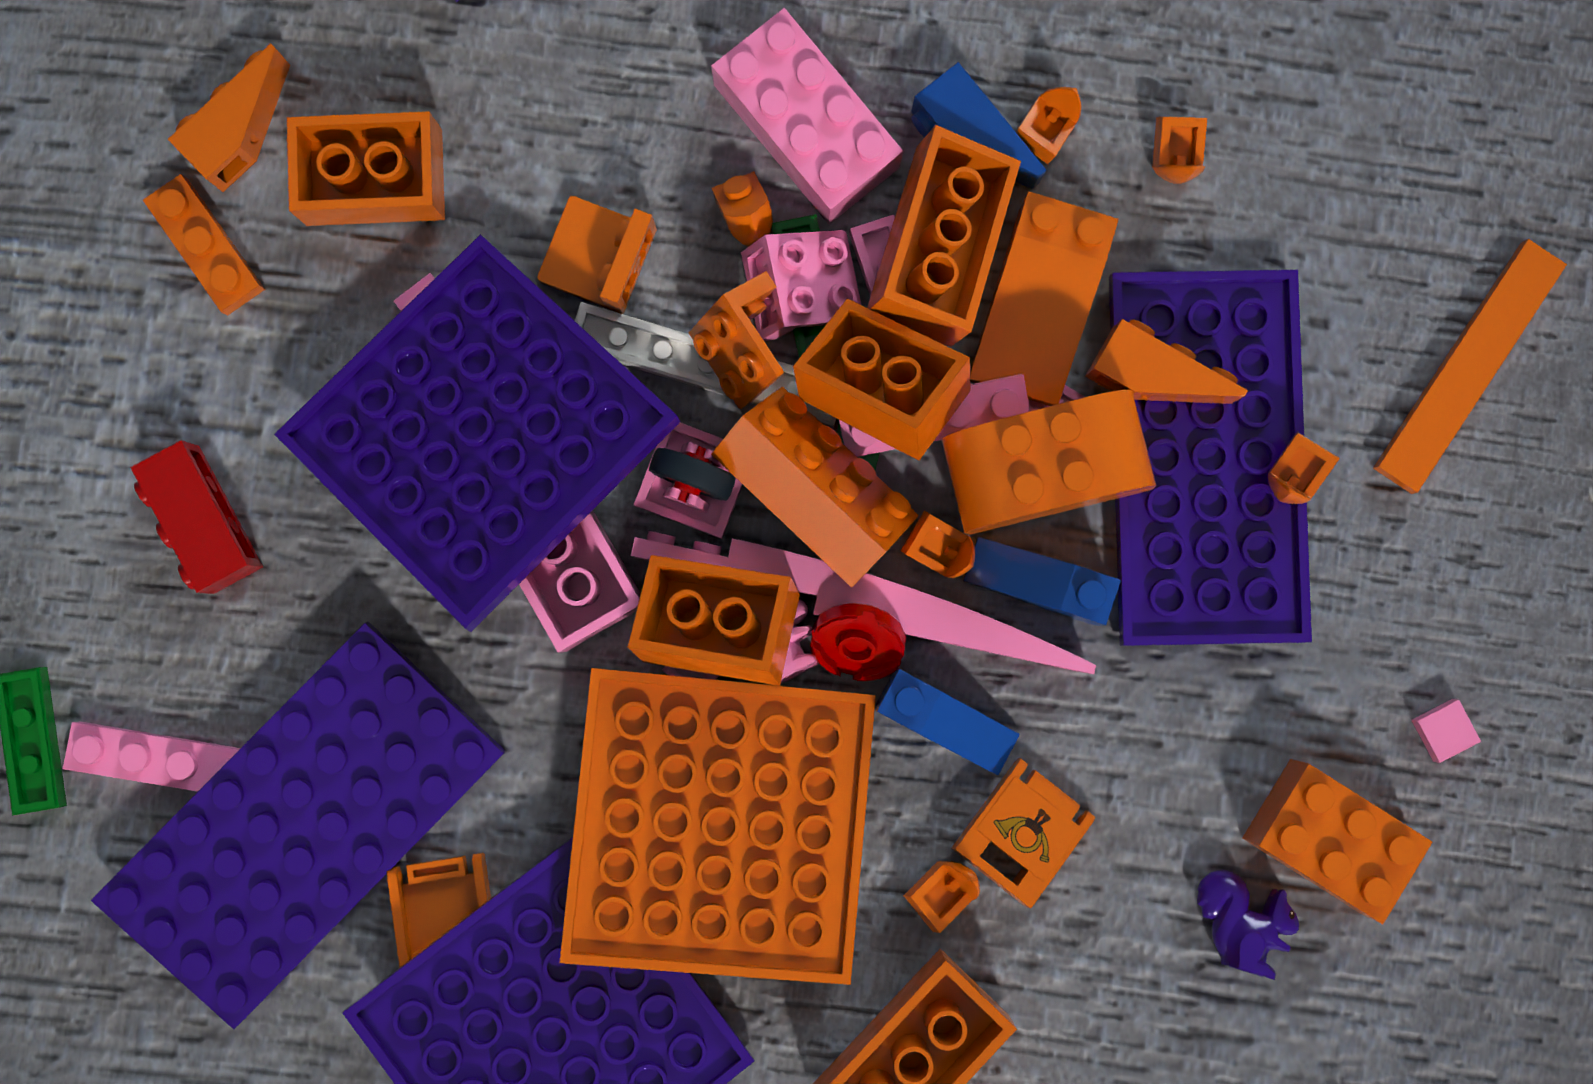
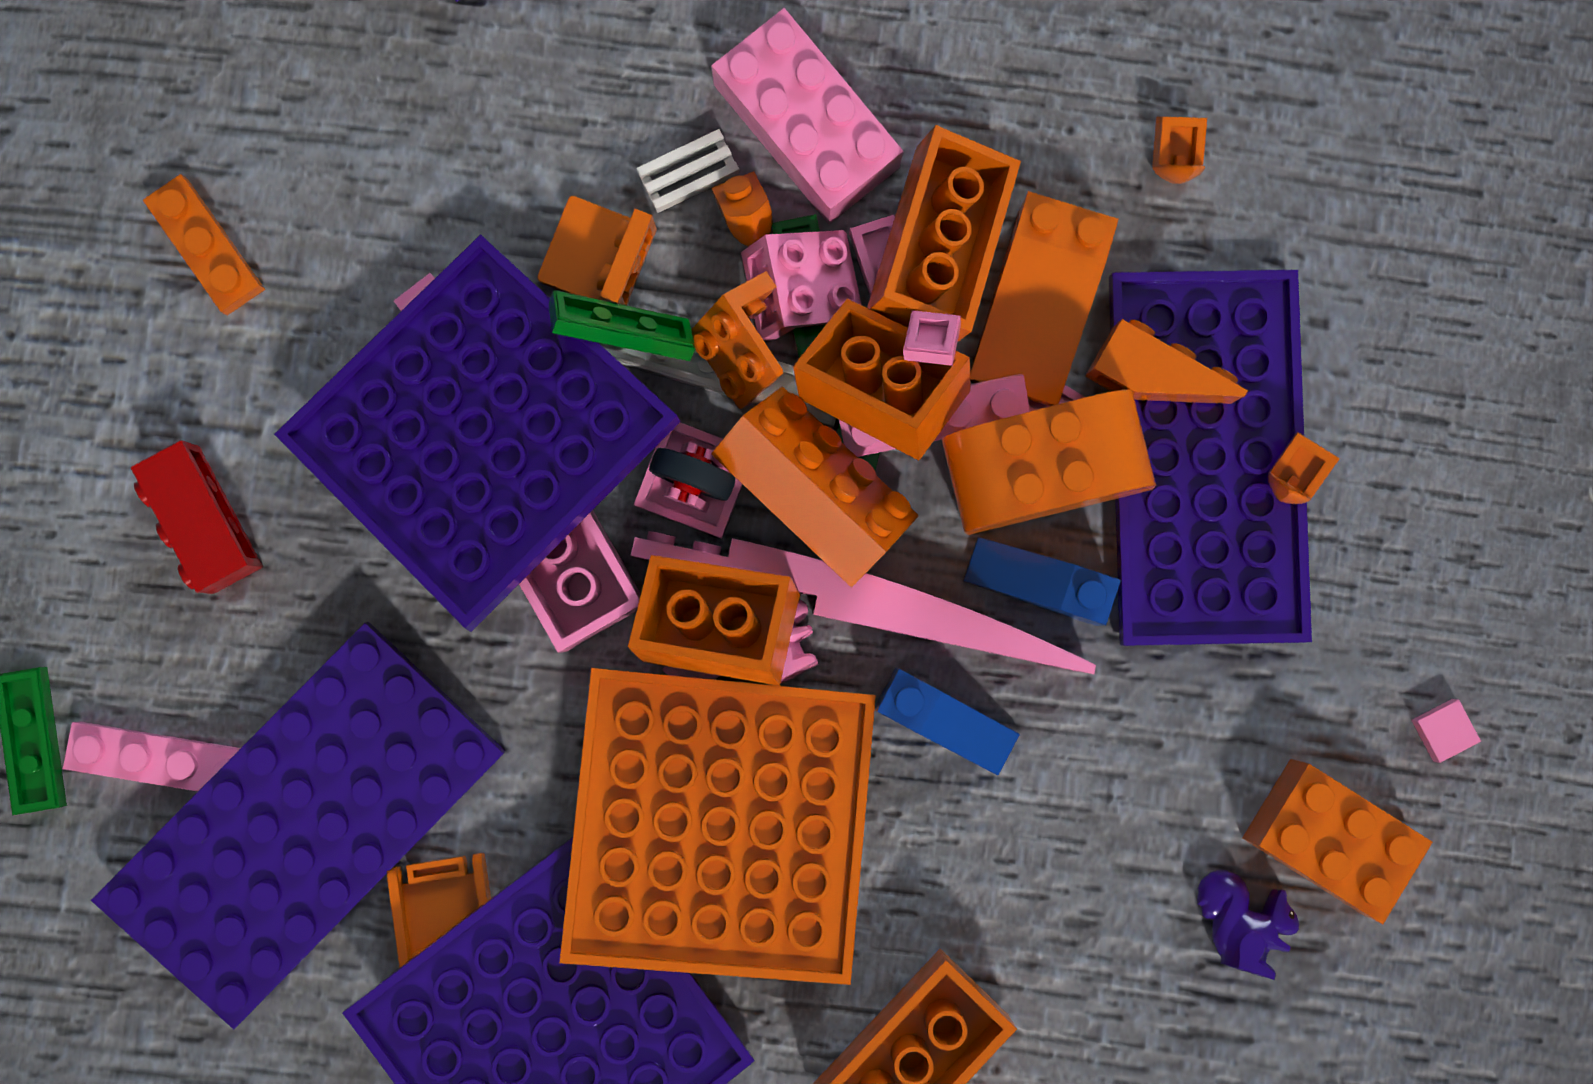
orange slope [168,43,290,192] -> none
orange brick [287,111,445,226] -> none
red tile [811,603,906,681] -> none
orange plate [900,510,976,578] -> none
orange plate [903,861,980,933] -> none
blue slope [911,62,1047,189] -> none
orange container [951,758,1095,909] -> none
orange plate [1015,87,1081,164] -> none
orange tile [1373,239,1567,494] -> none
none -> green tile [548,290,696,361]
none -> white tile [636,129,740,213]
none -> bright pink tile [903,310,961,366]

